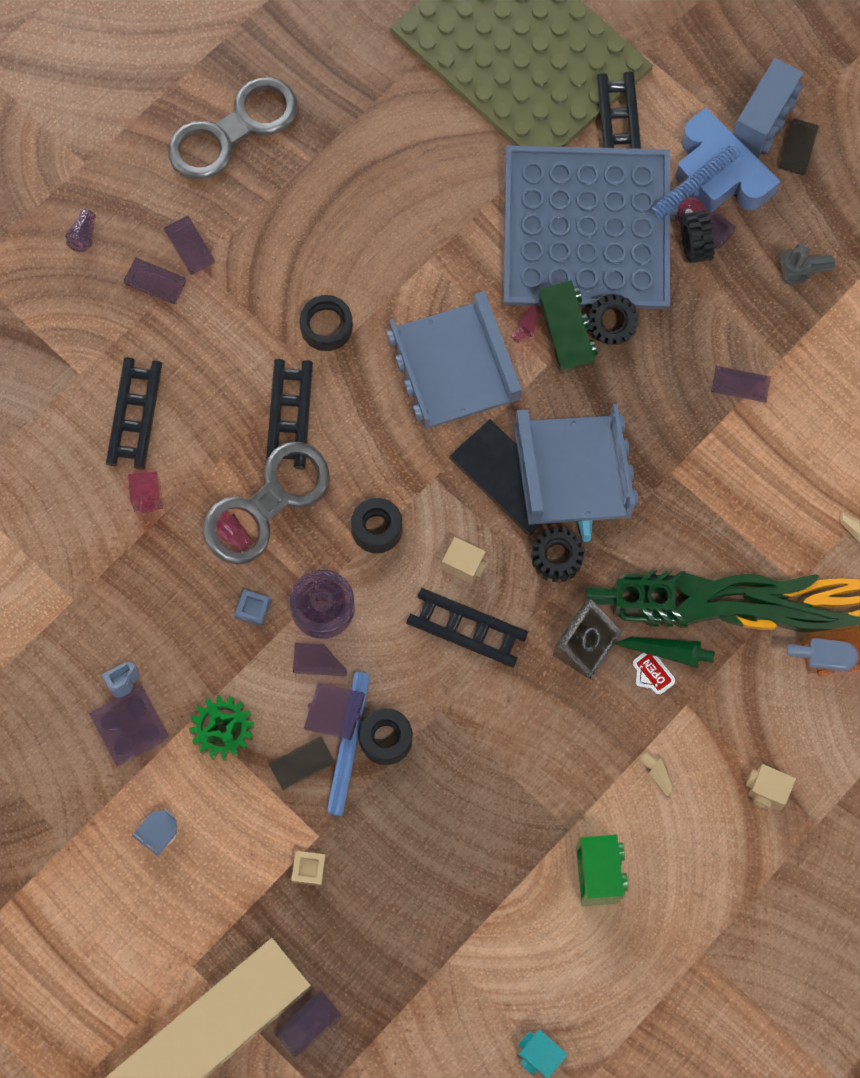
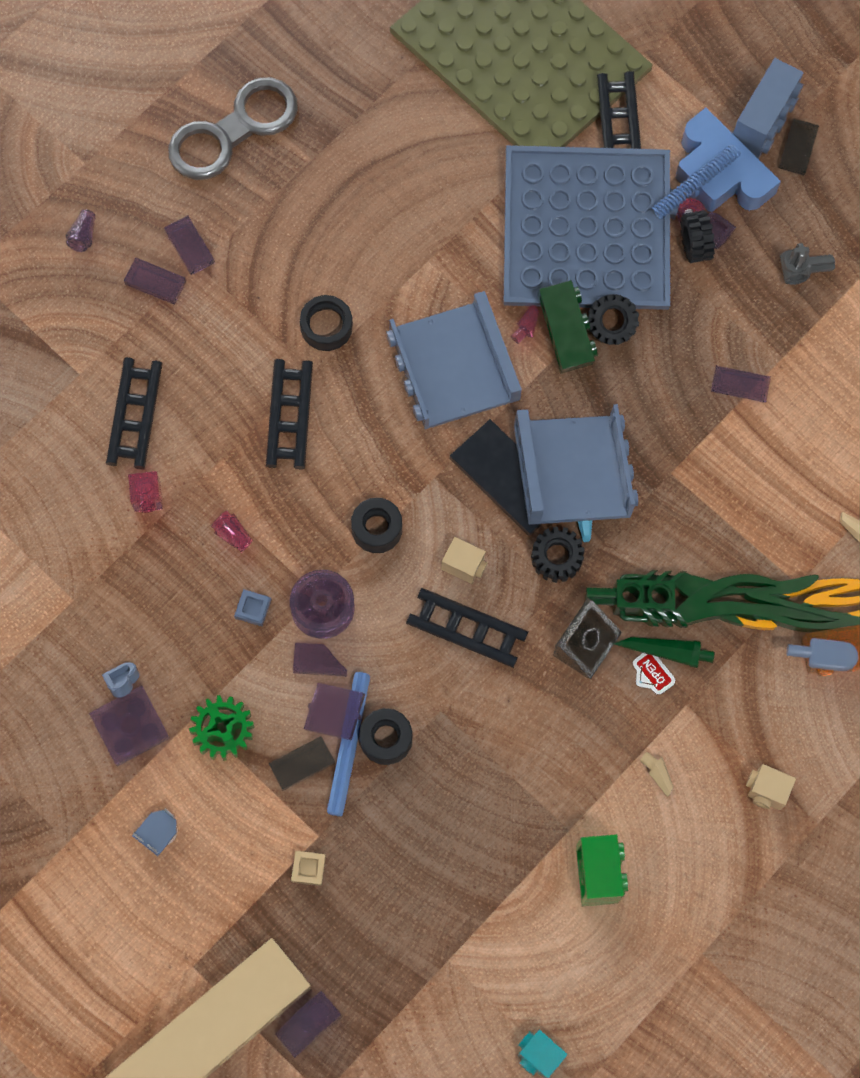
flat silver bar [203,442,330,565] -> none

